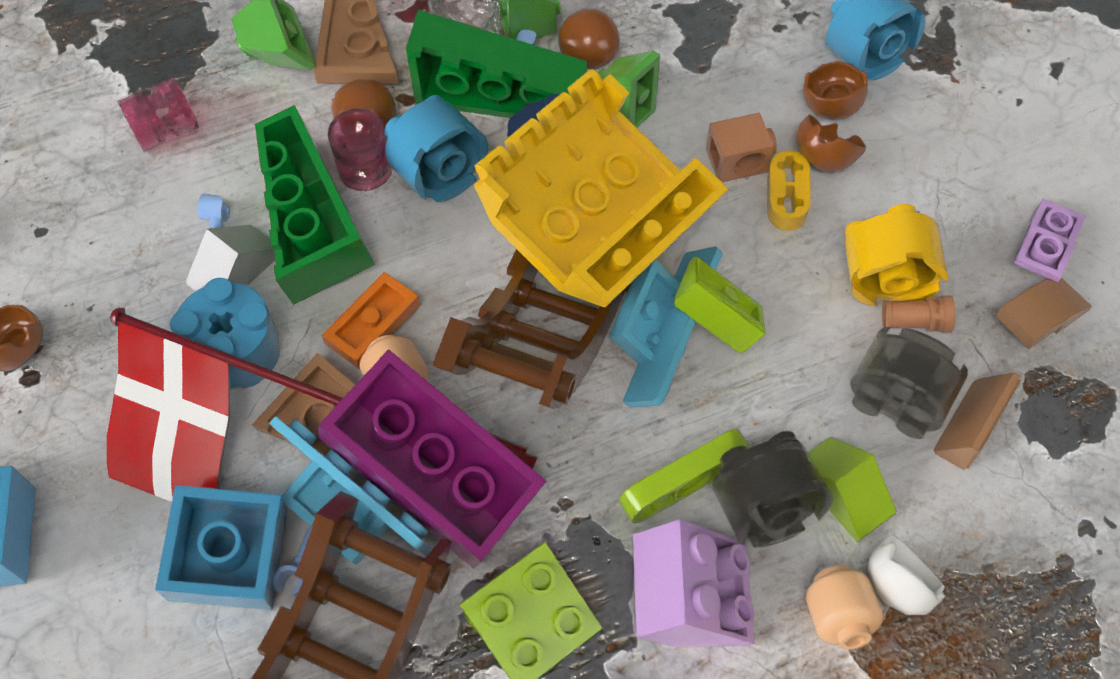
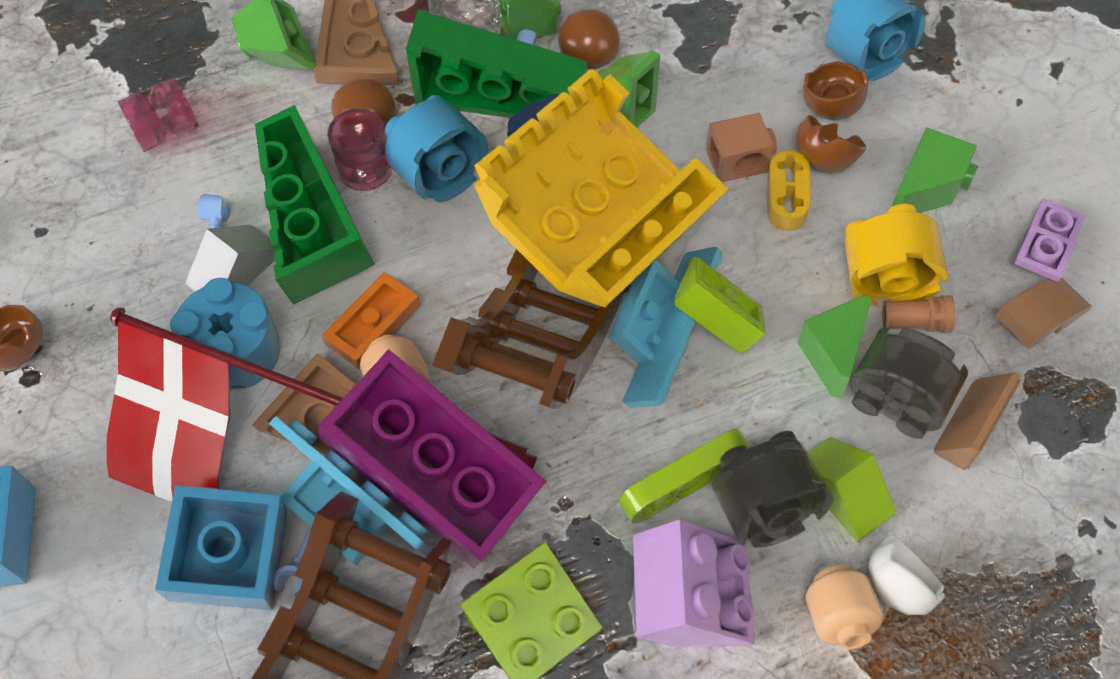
none -> bright green slope [798,295,872,399]
none -> bright green slope [892,127,978,213]

